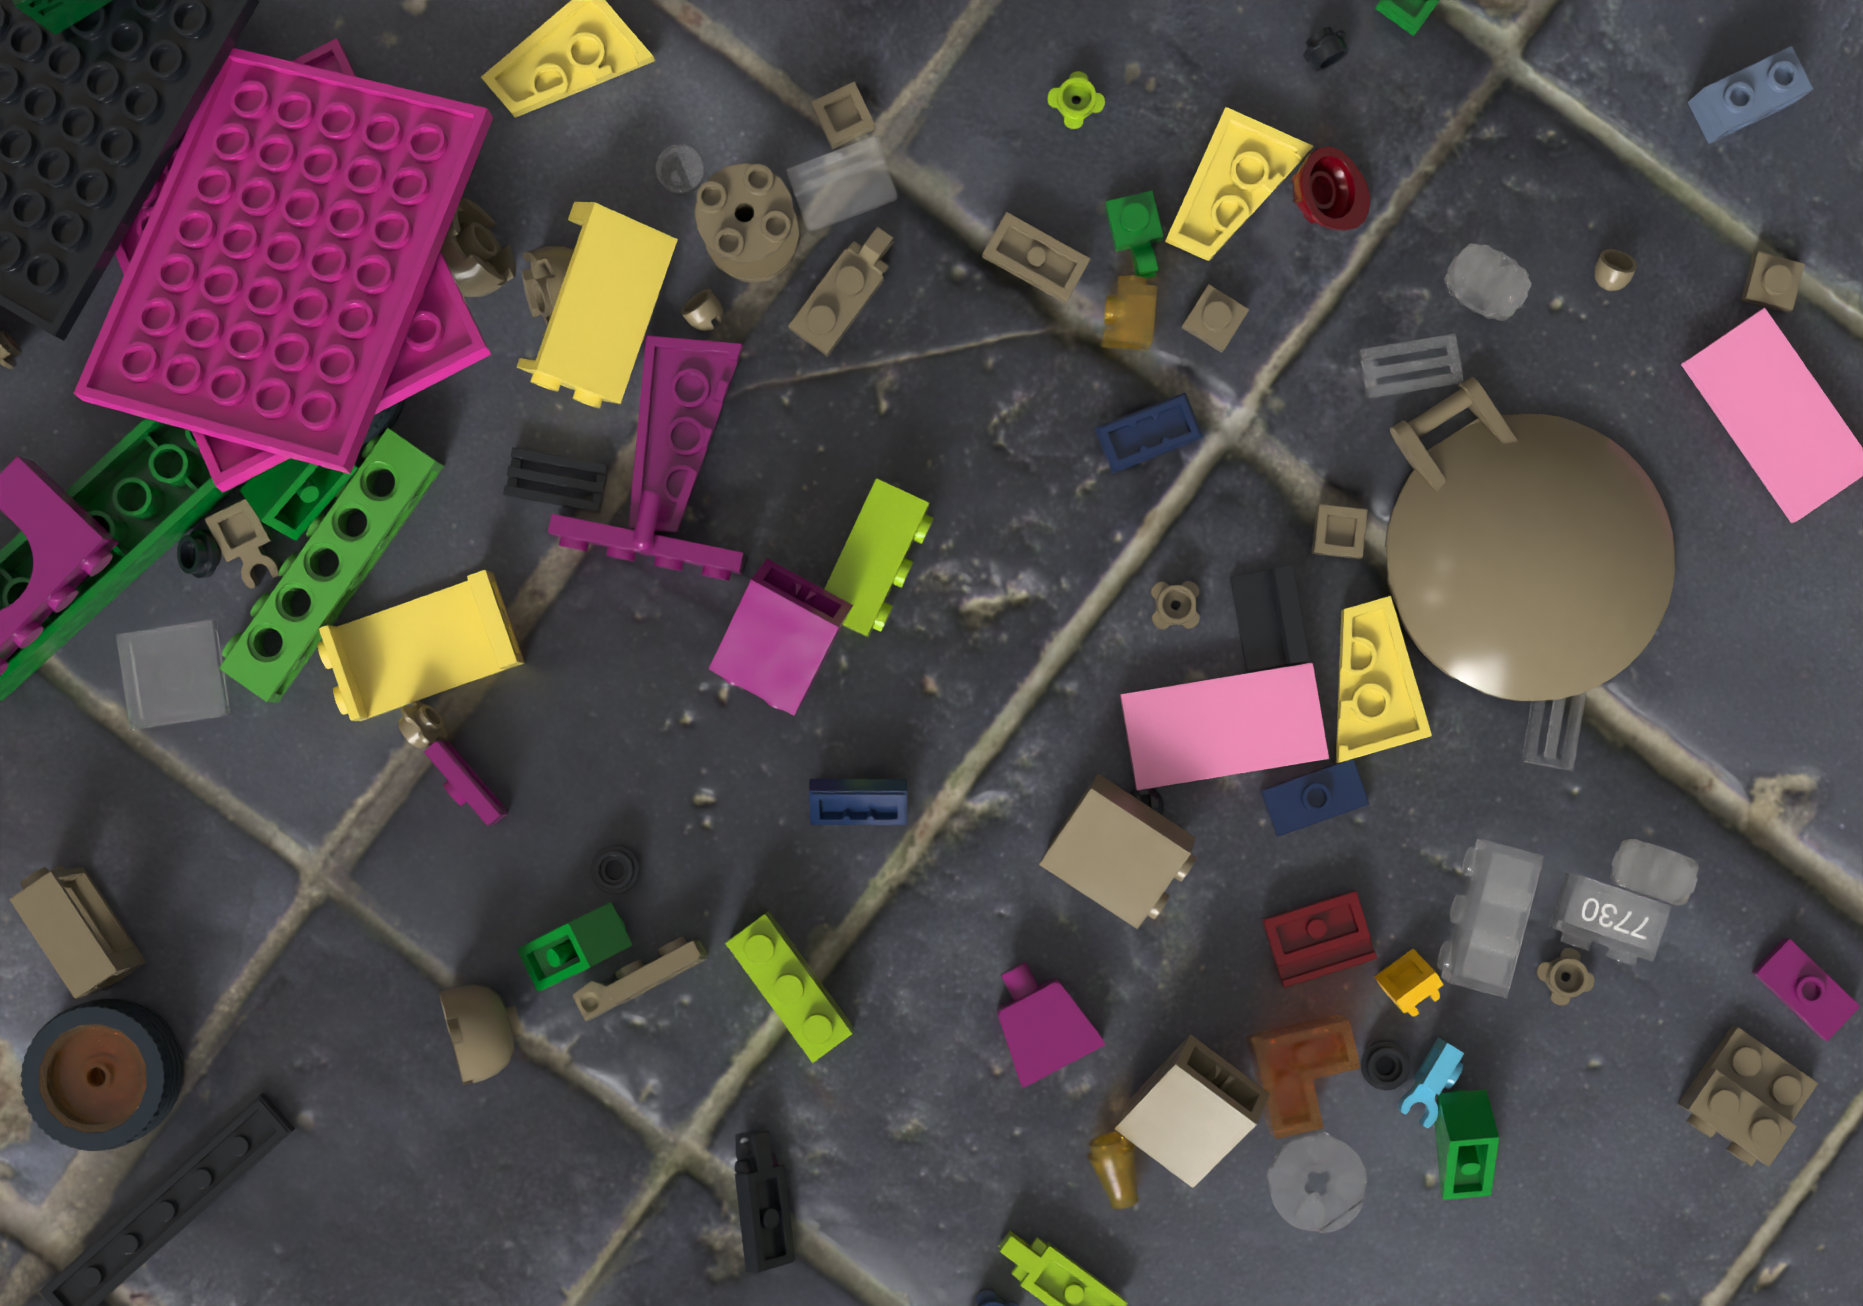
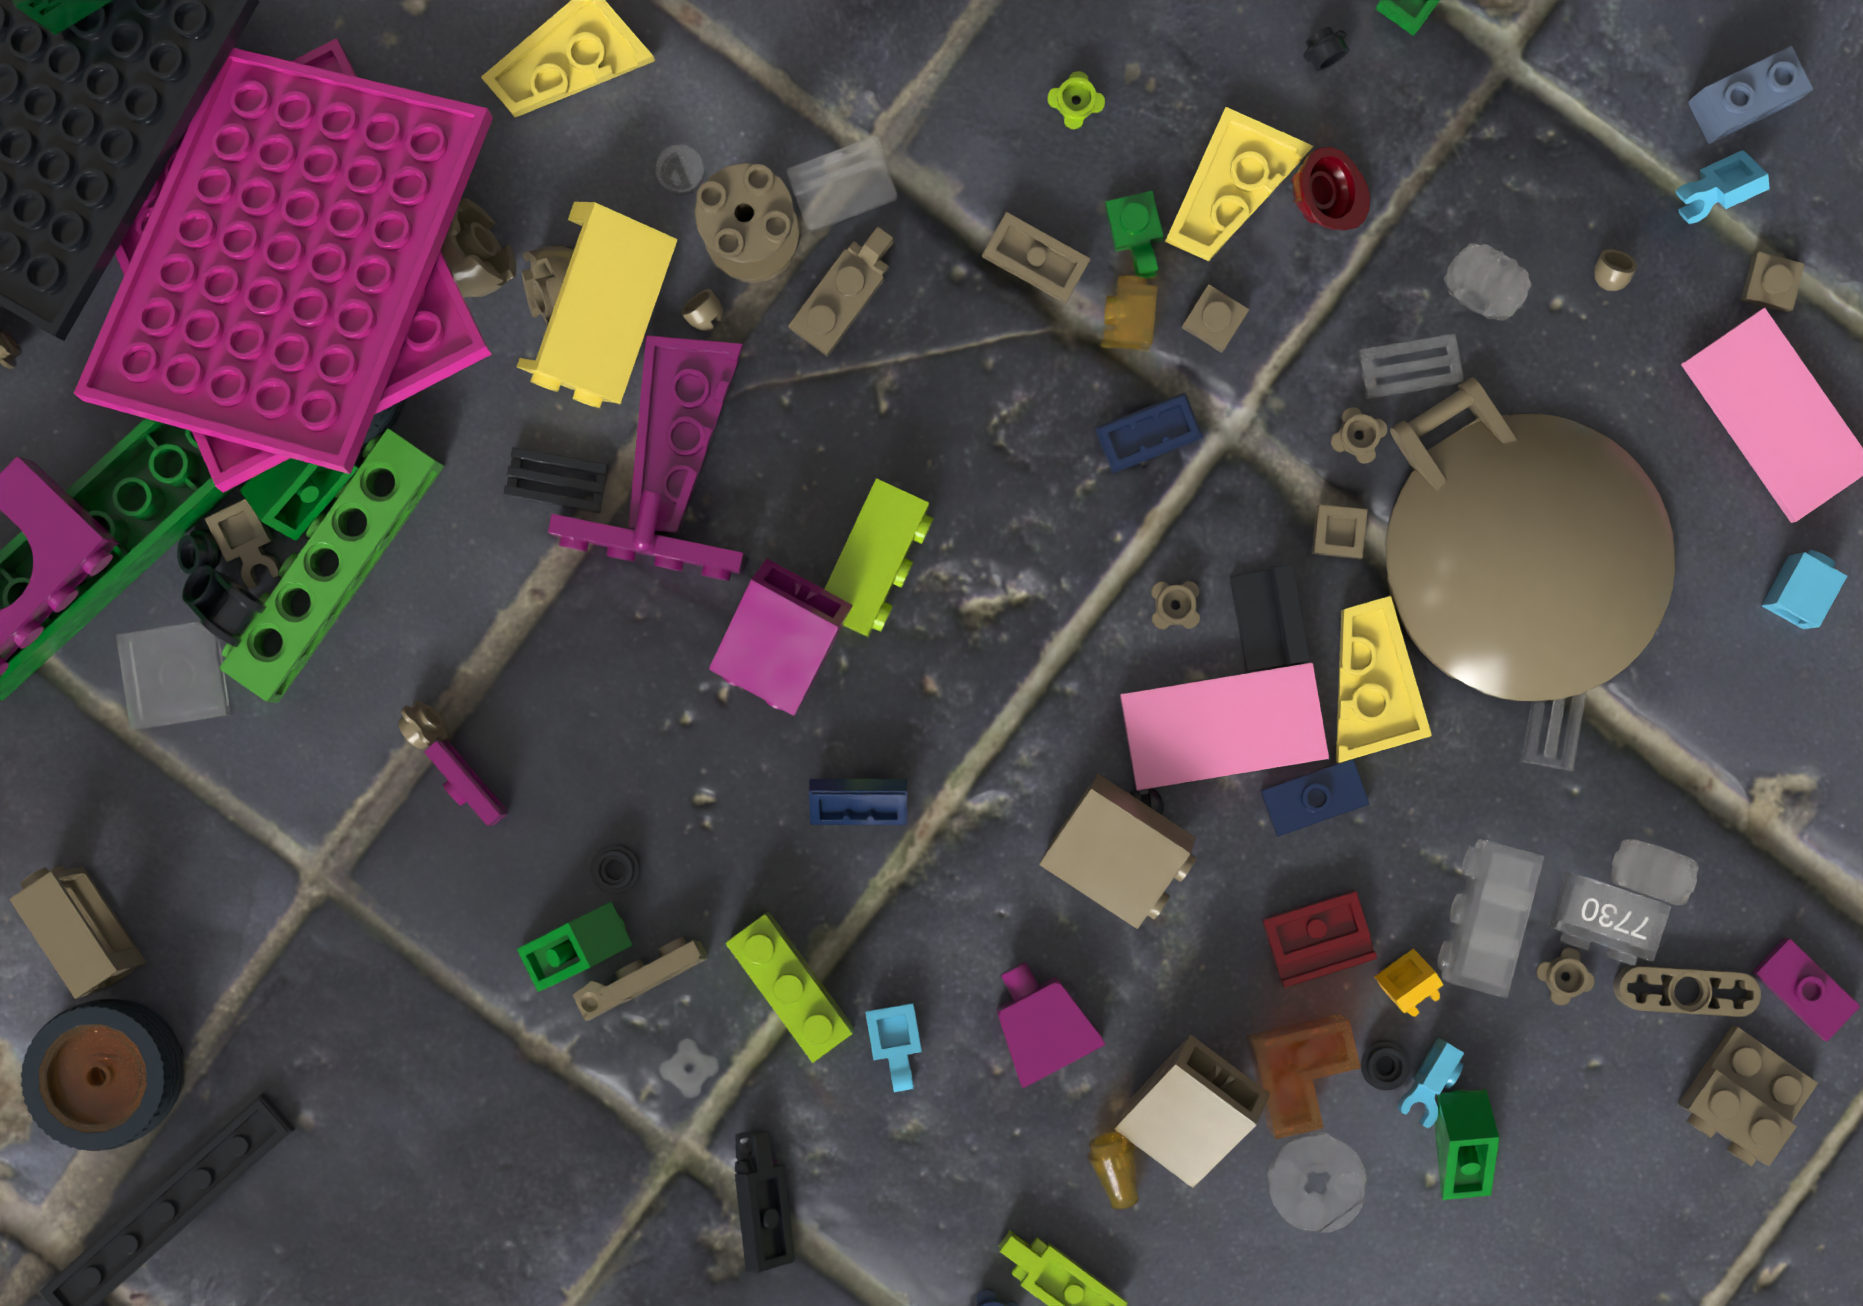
light yellow panel [317,570,525,721] -> none
dark tan cylinder [439,984,523,1085] -> none
dark tan plate [811,81,876,149] -> none
none -> black piece [182,565,267,647]
none -> clear plate [660,1039,719,1098]
none -> medium azure plate [865,1003,922,1092]
none -> dark tan plate [1331,407,1387,464]
none -> dark tan beam [1613,965,1761,1017]
none -> medium azure plate [1676,150,1770,224]
none -> medium azure brick [1761,550,1847,629]

